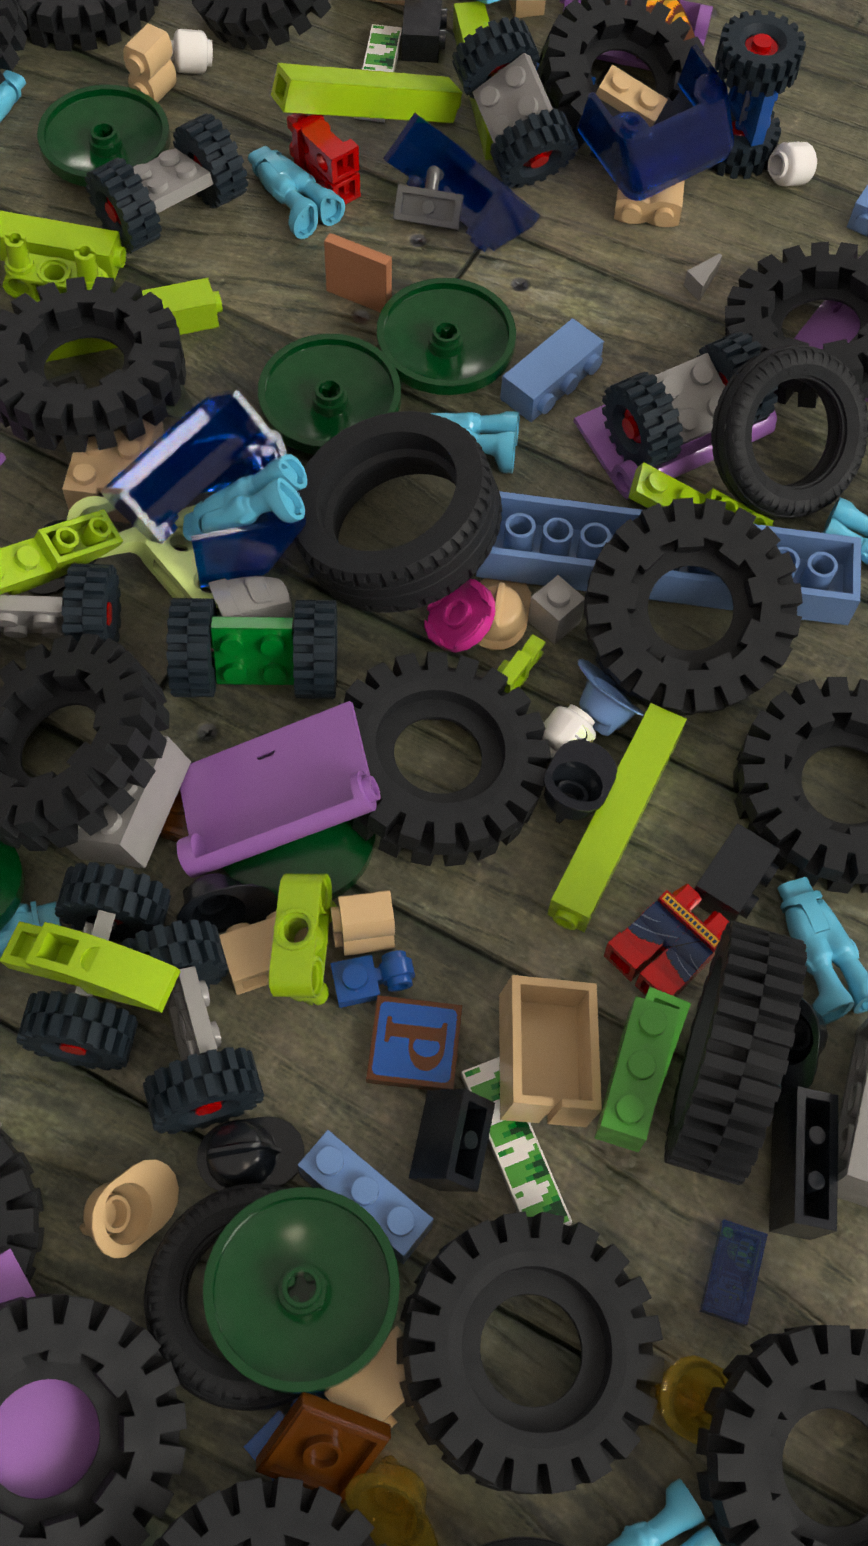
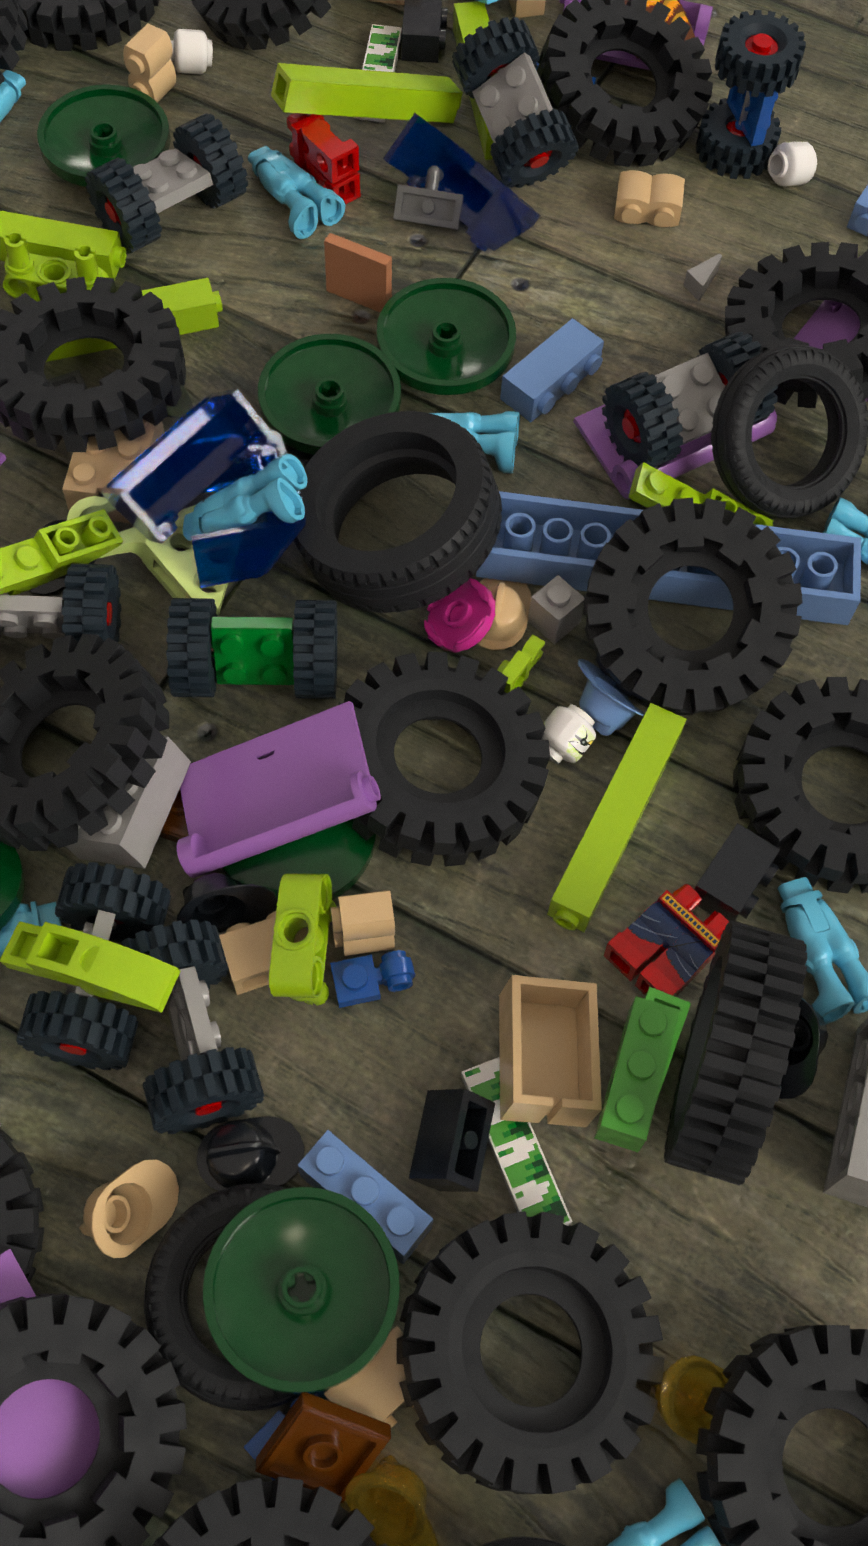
light grey helmet [209,576,293,618] -> none
tile [366,995,463,1090] -> none
black piece [543,740,617,824] -> none
clear blue windscreen [577,44,734,201] -> none
tan plate [595,64,668,130] -> none
clear blue tile [699,1220,768,1327] -> none
black brick [769,1086,838,1240] -> none

